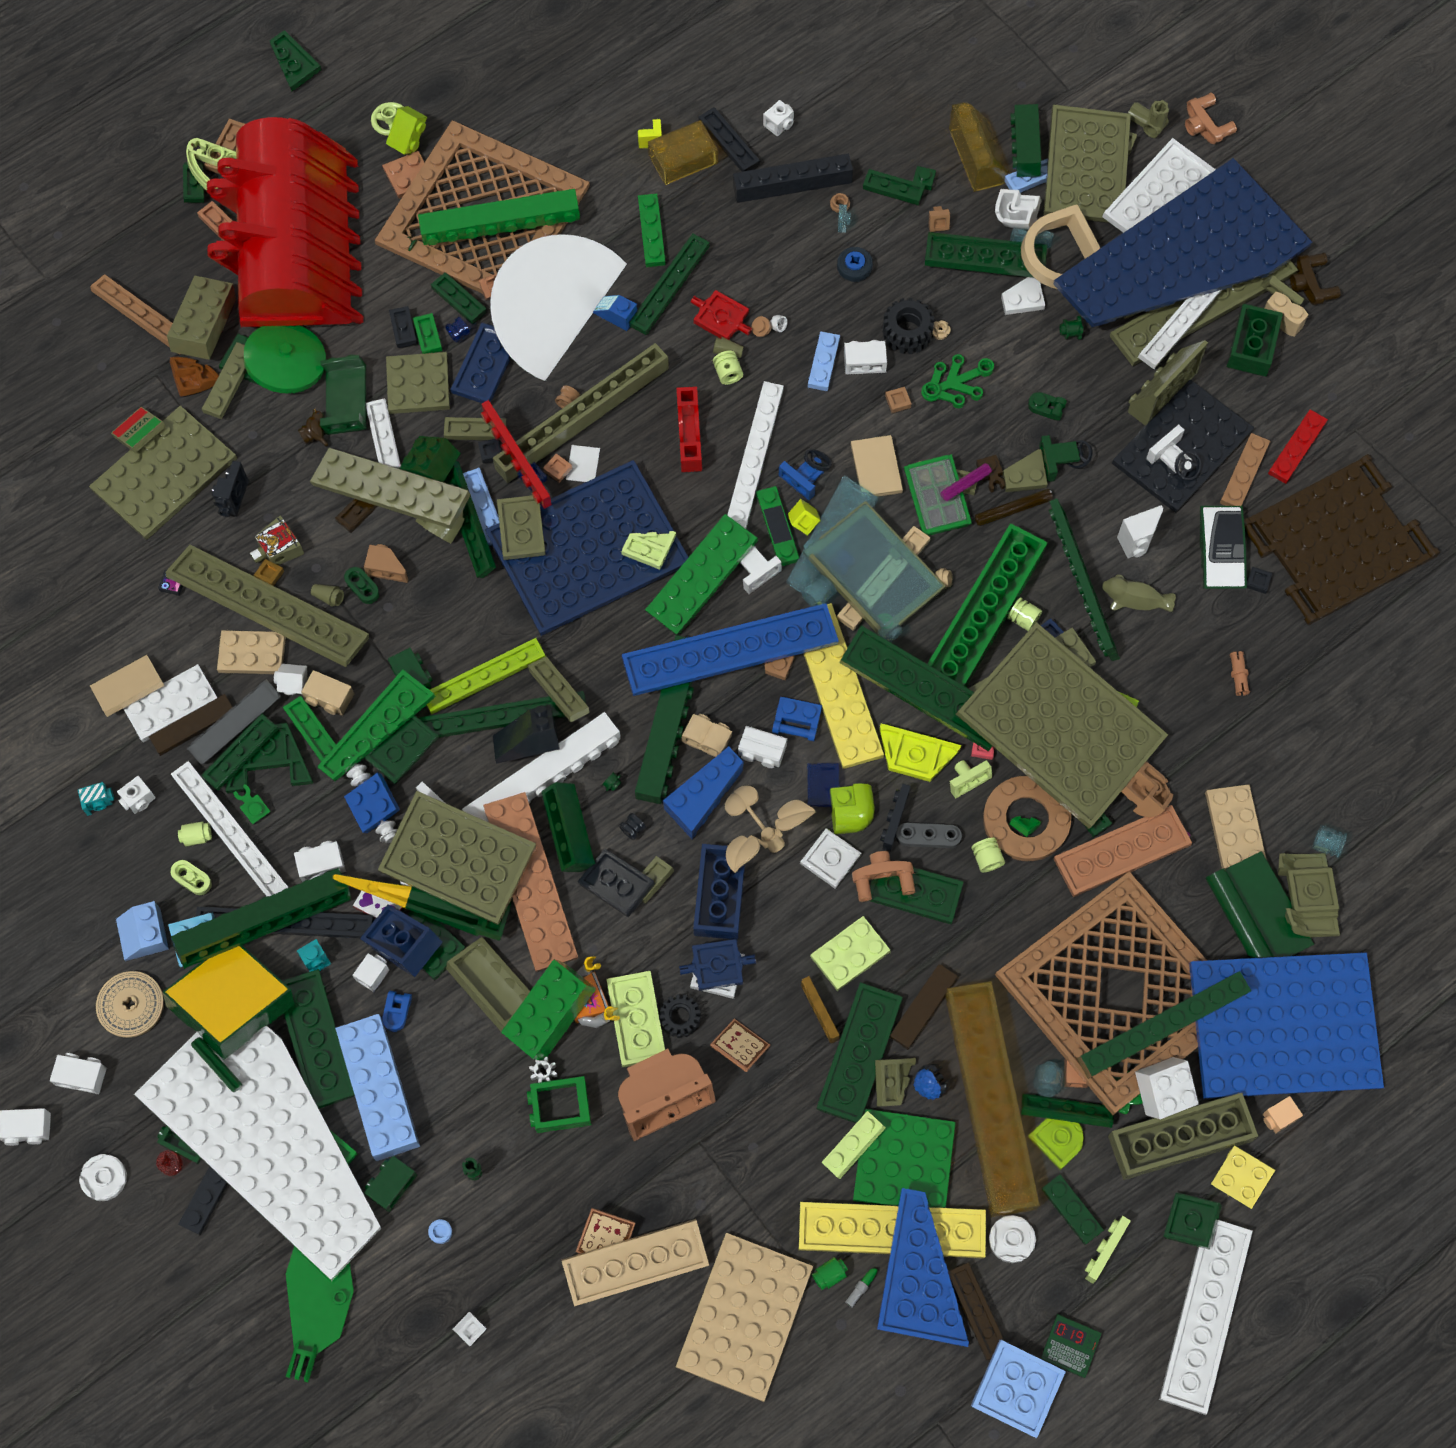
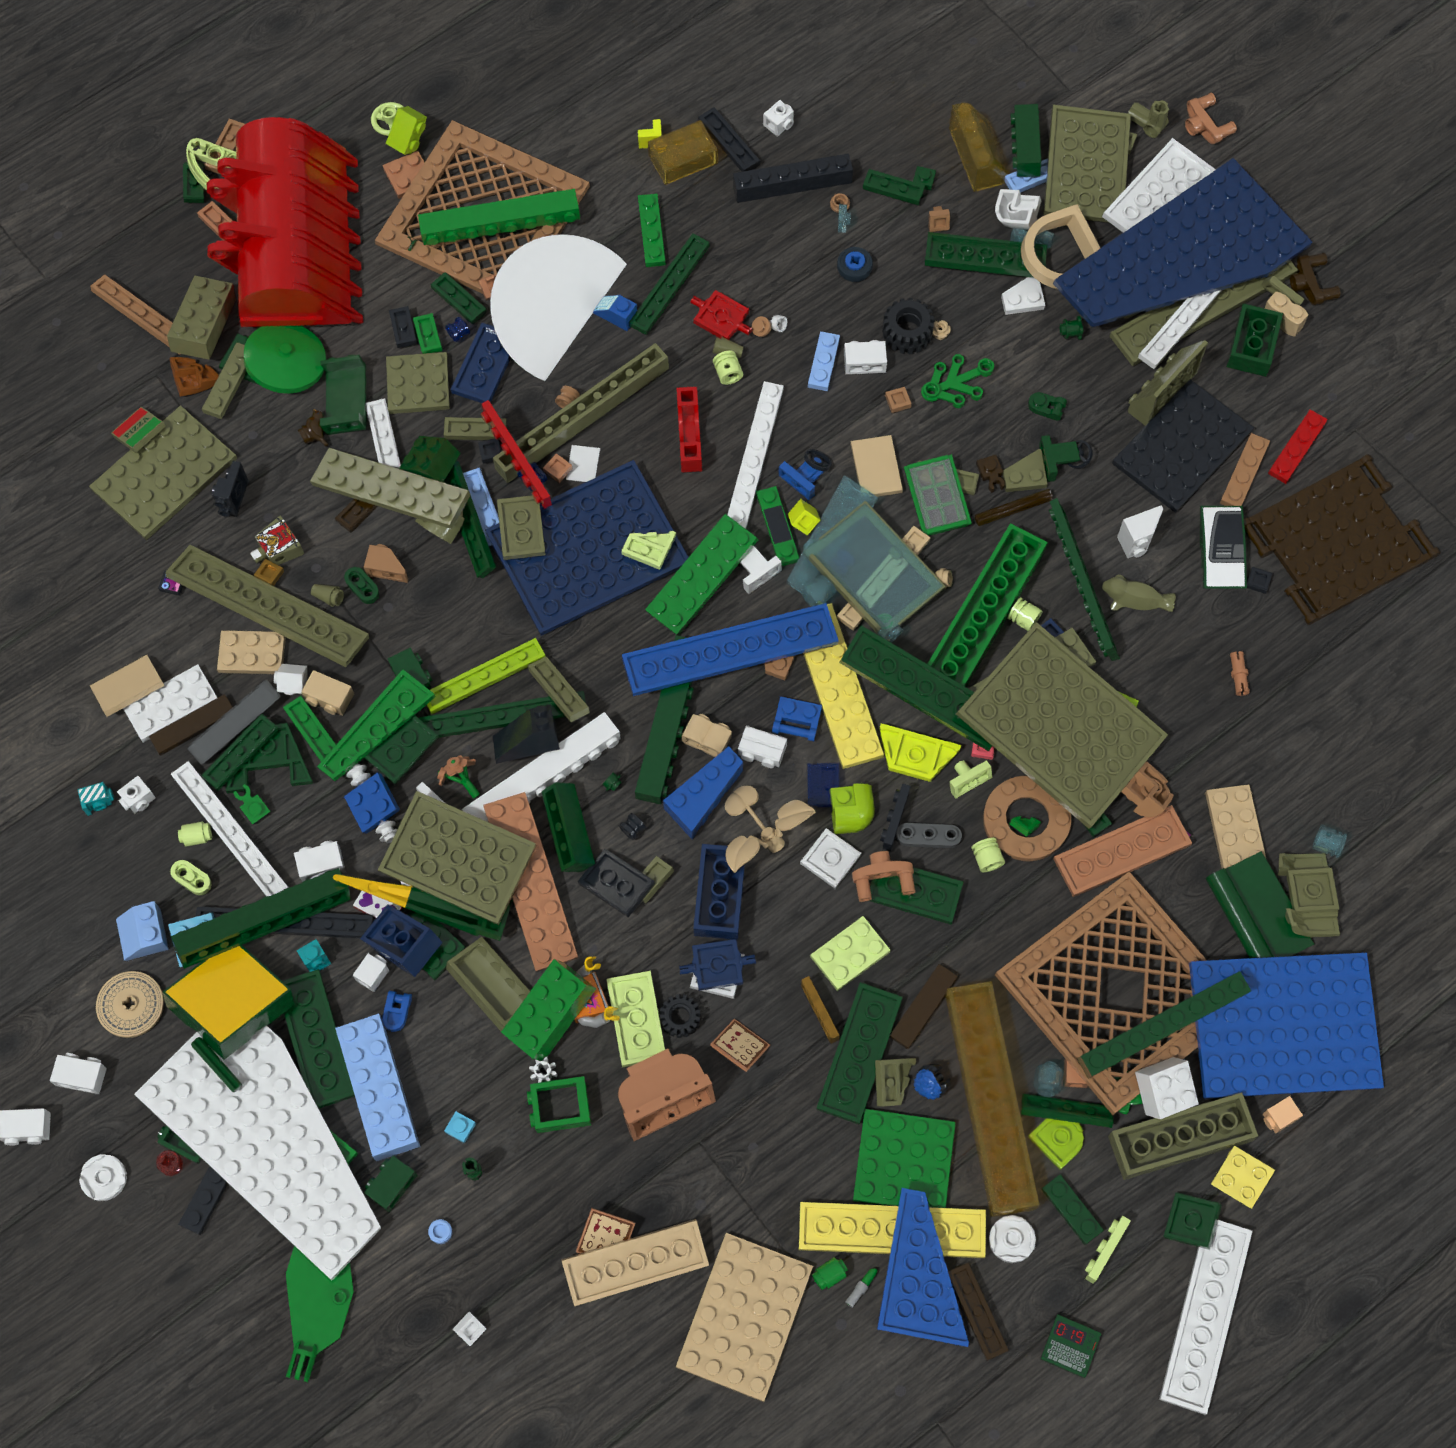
dark green wing [270,30,321,92] -> none
yellowish green plate [822,1111,886,1179] -> none
magenta axle [940,463,992,501] -> none
light blue plate [971,1340,1066,1438] -> none
white piece [1146,425,1201,480] -> none
none -> plant [437,755,480,799]
none -> medium azure plate [444,1111,476,1144]

